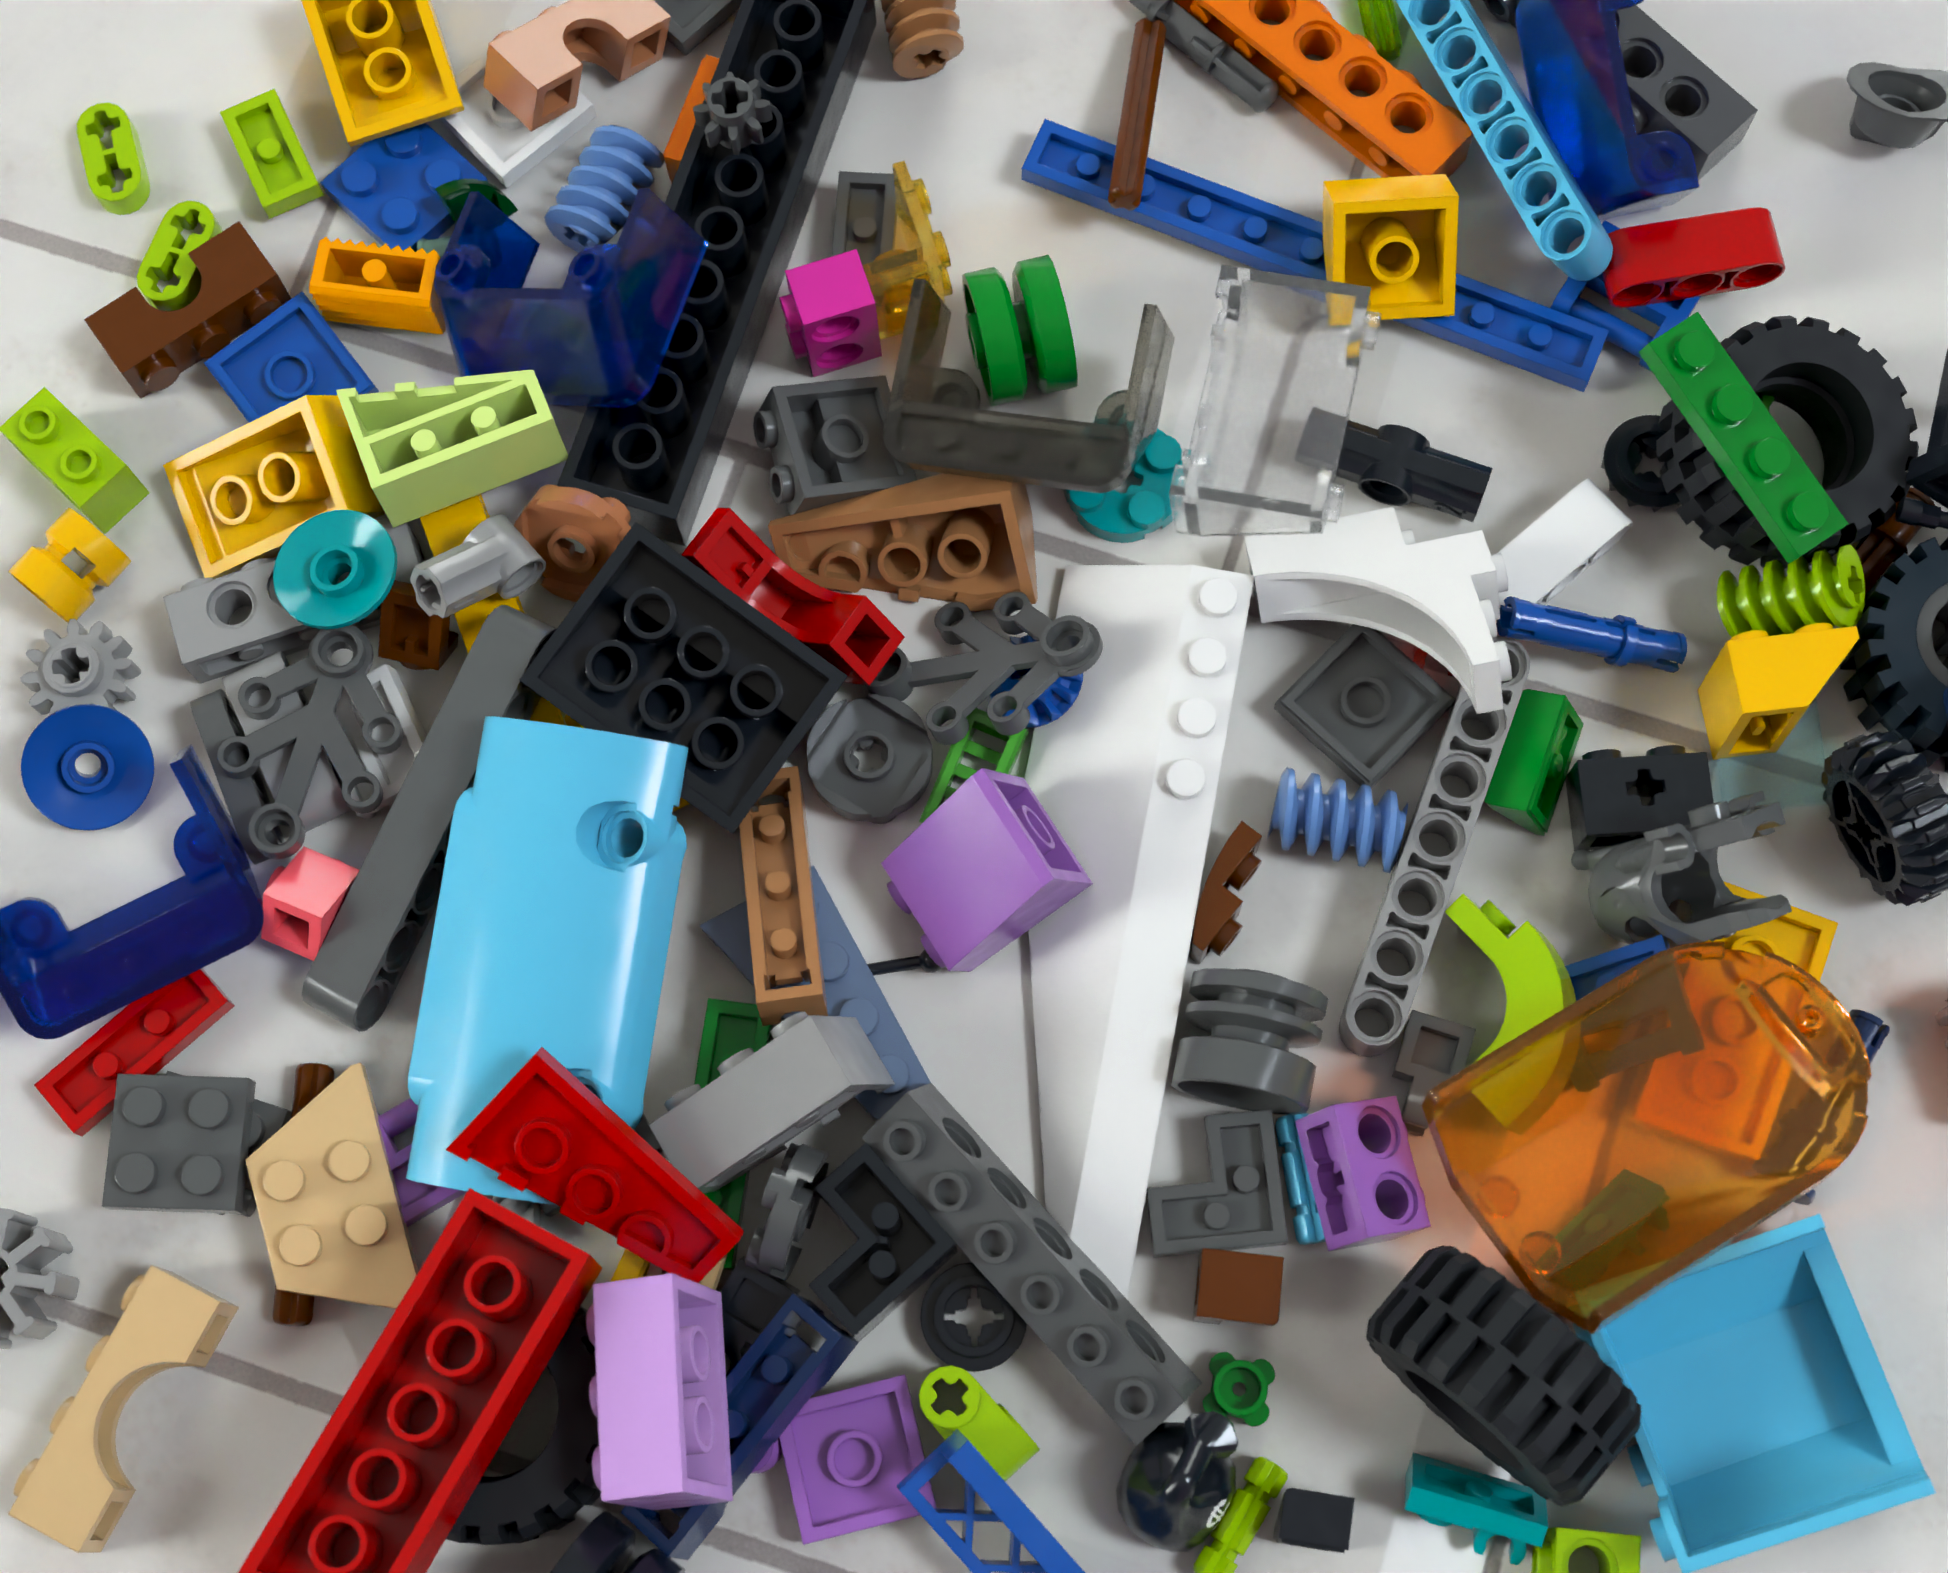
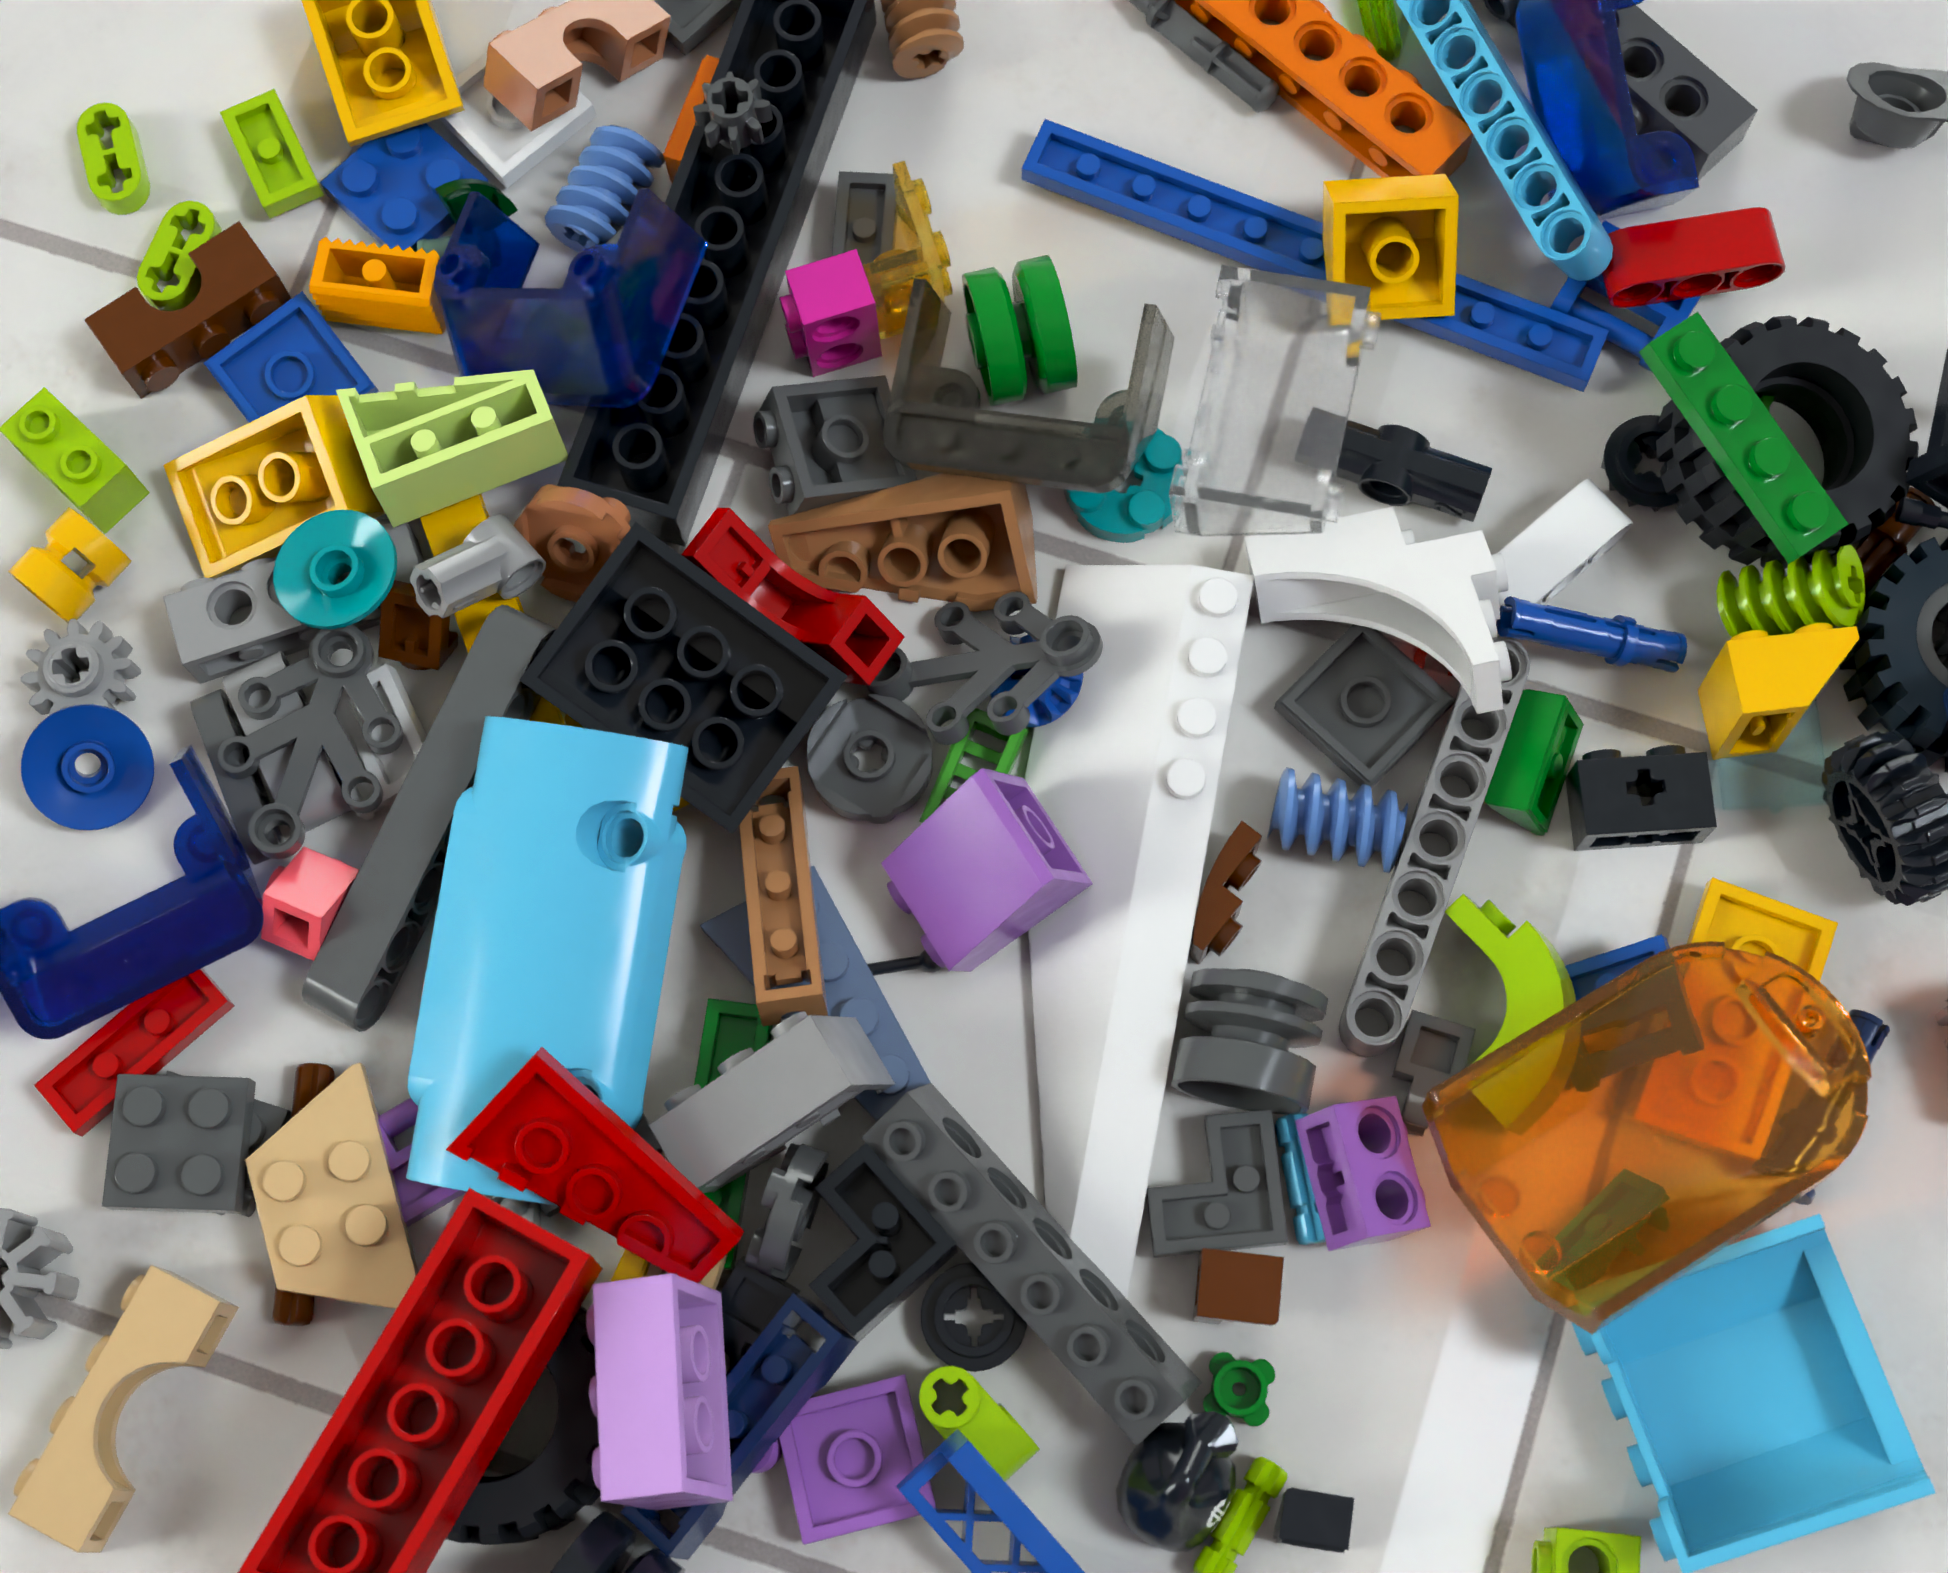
reddish brown axle [1108,18,1167,211] -> none
black tyre [1366,1245,1642,1506] -> none
teal plate [1405,1453,1549,1565] -> none
dark grey helmet [1571,791,1792,946] -> none

